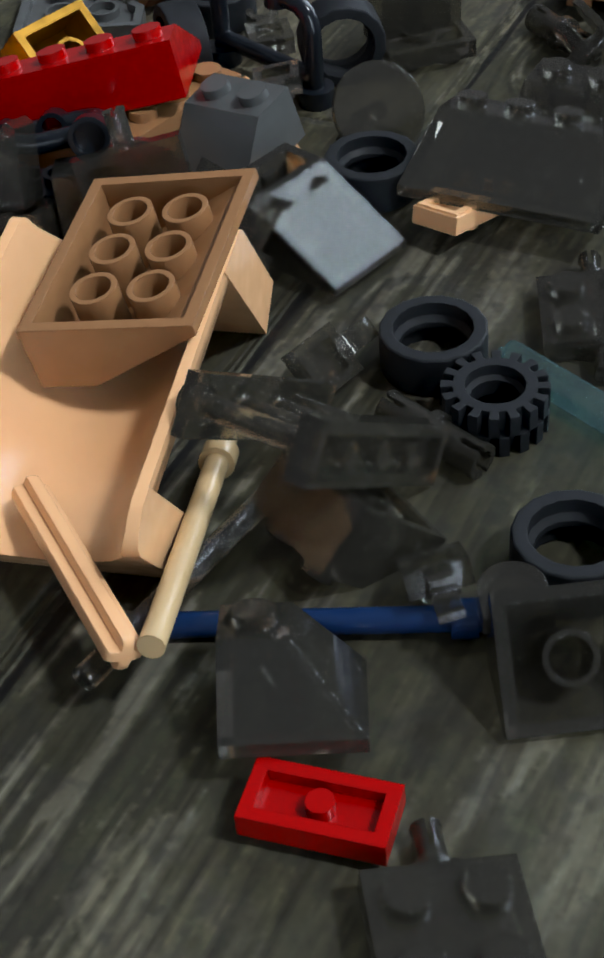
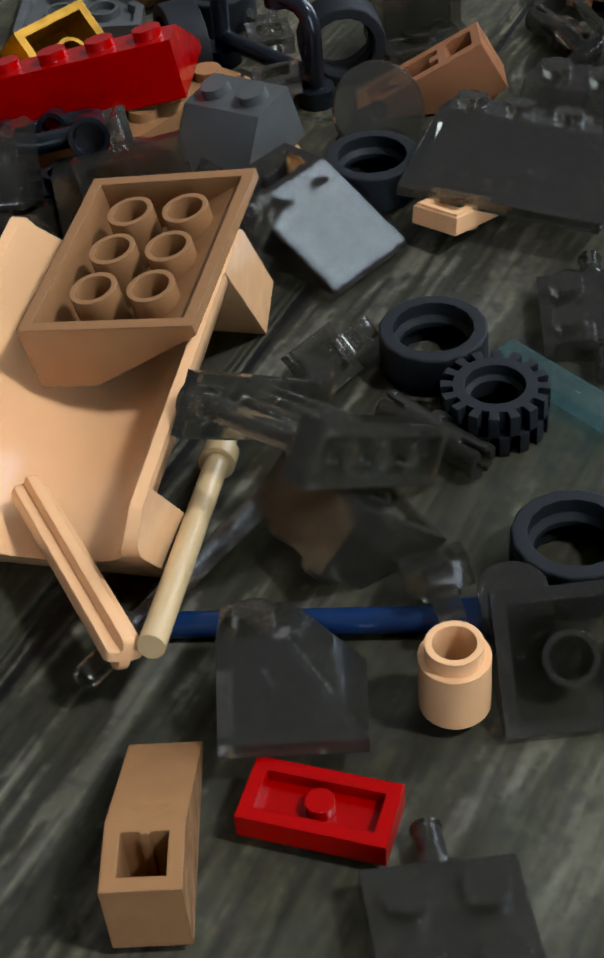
none -> medium nougat slope [97,741,204,948]
none -> nougat slope [355,21,508,121]
none -> light nougat brick [417,620,492,730]

